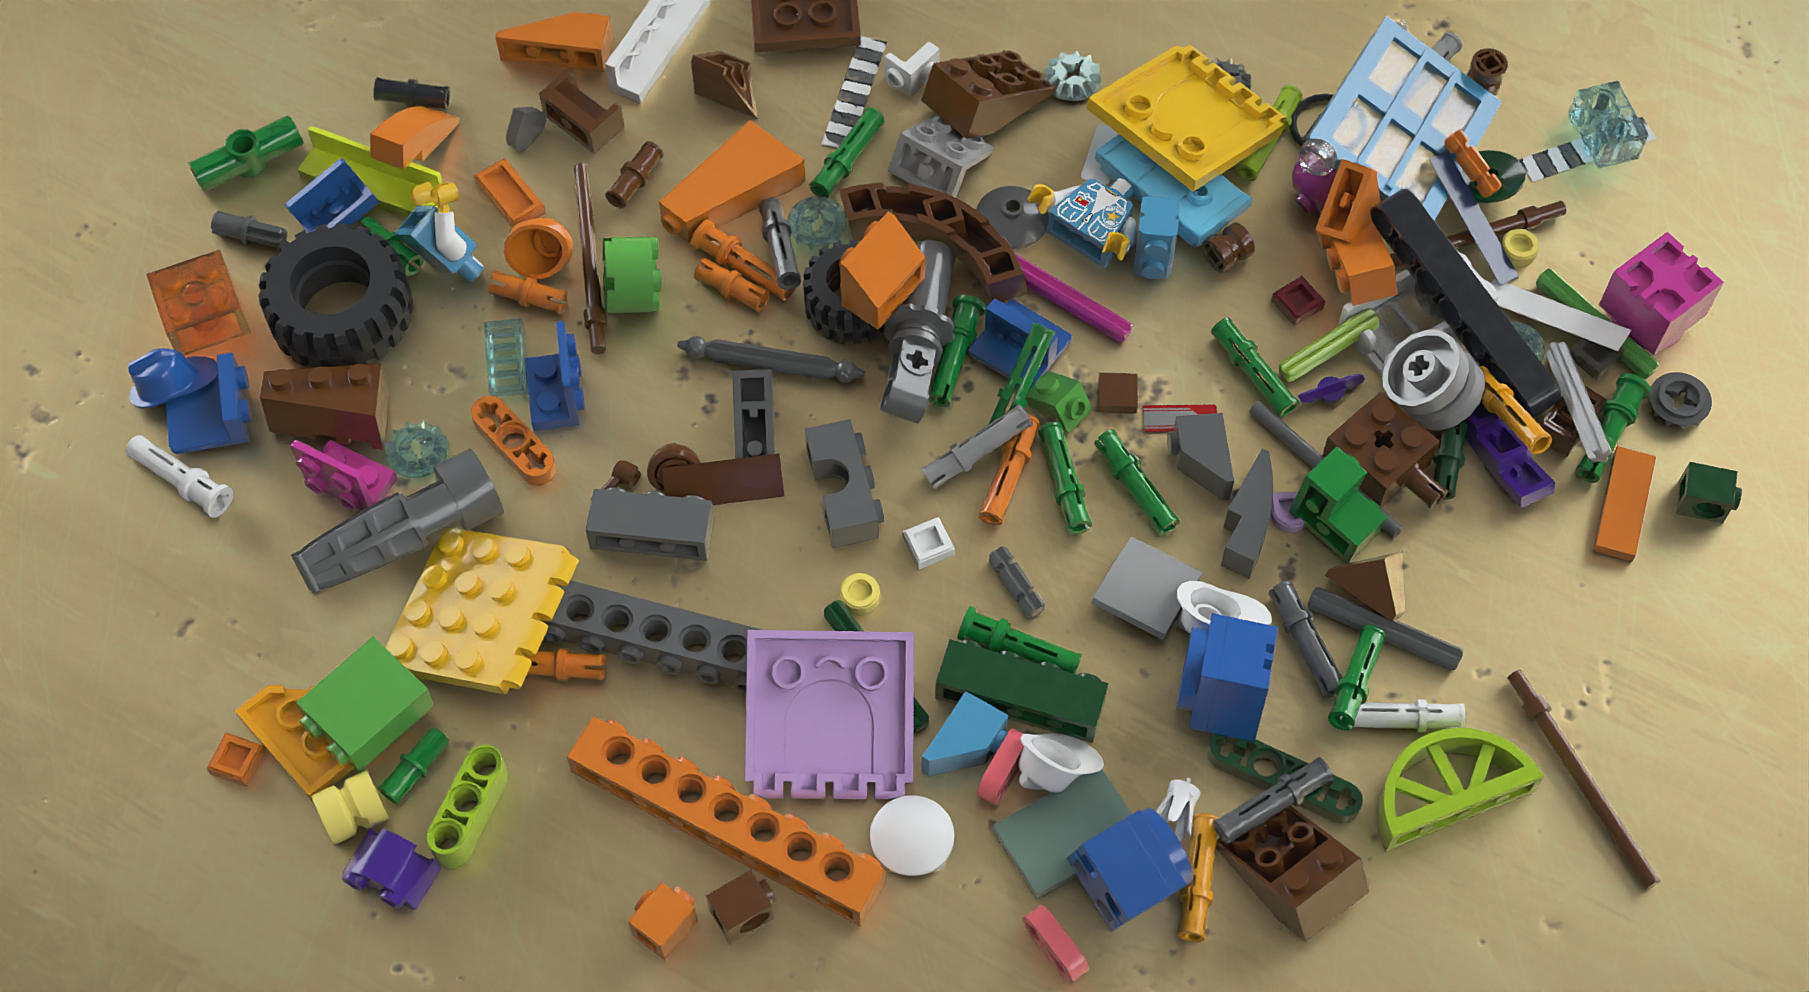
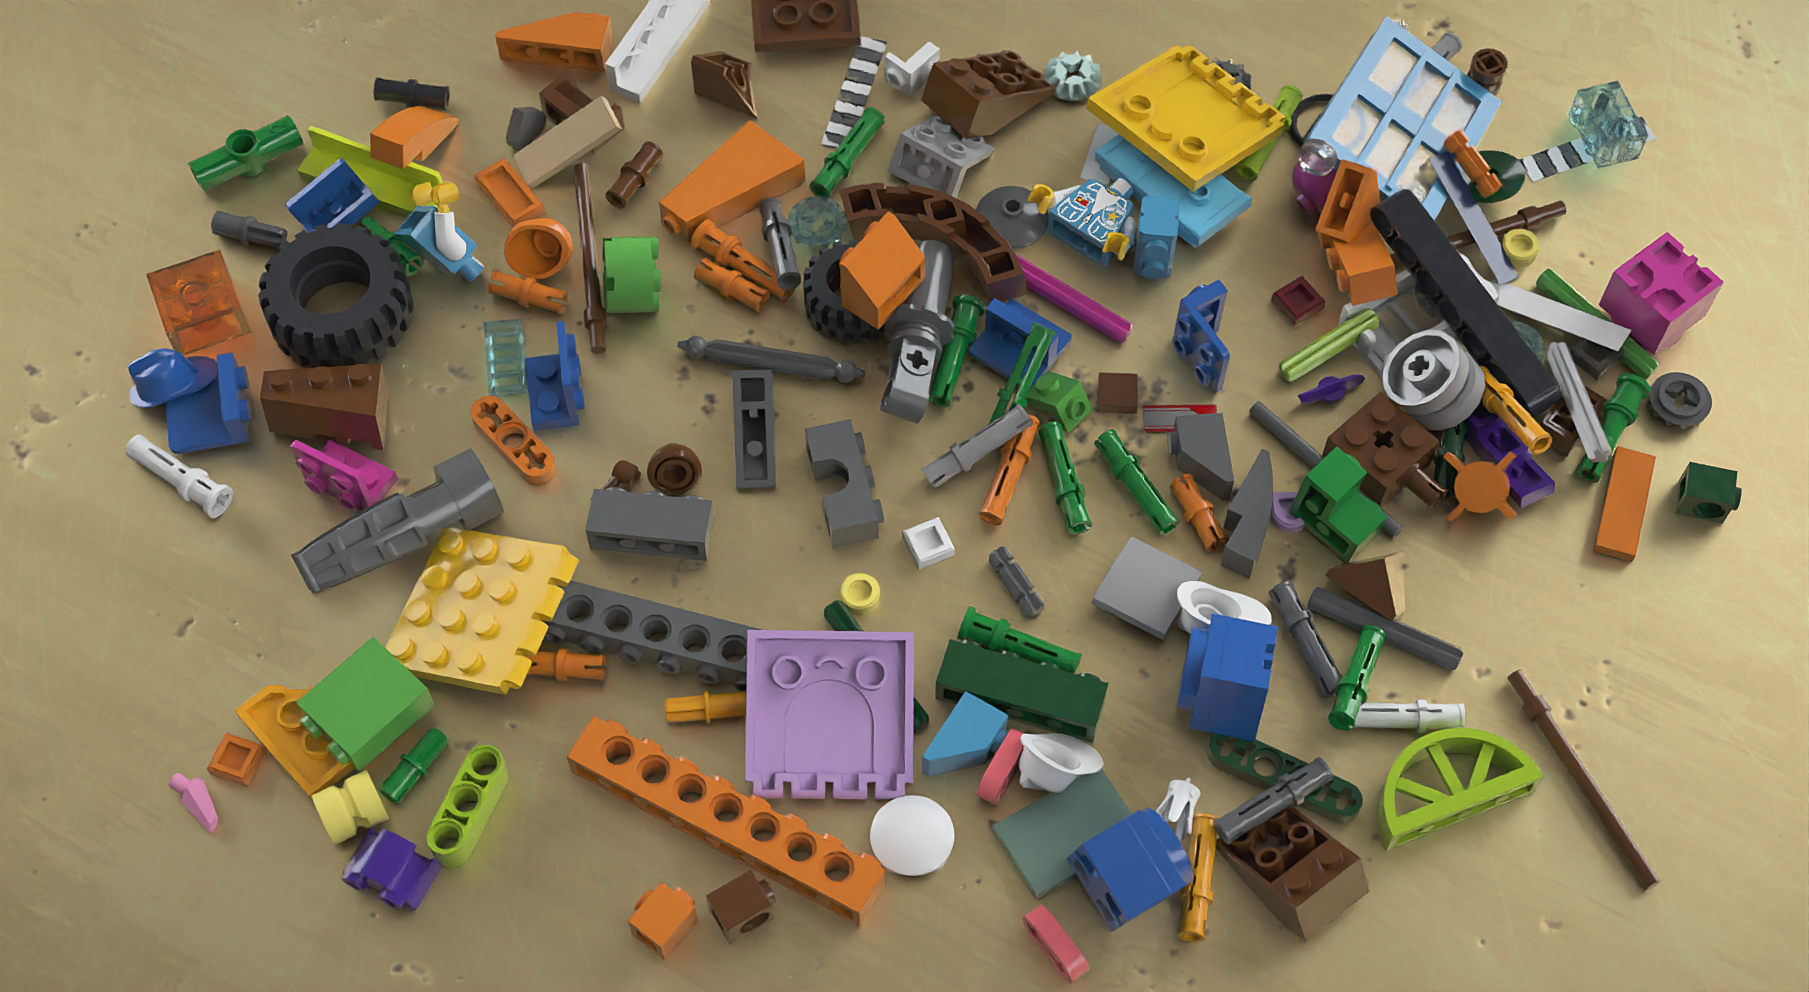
clear light blue gear [385,419,449,478] -> none
reddish brown sticker [662,453,784,505] -> none
reddish brown wheel [1202,222,1255,273] -> none
green pin [1211,317,1300,418] -> none
none -> bright pink bar [169,773,218,832]
none -> tan tile [513,96,622,188]
none -> light orange axle [665,691,746,723]
none -> orange pin [1169,474,1229,552]
none -> blue bracket [1172,280,1230,393]
none -> orange piece [1443,451,1517,522]

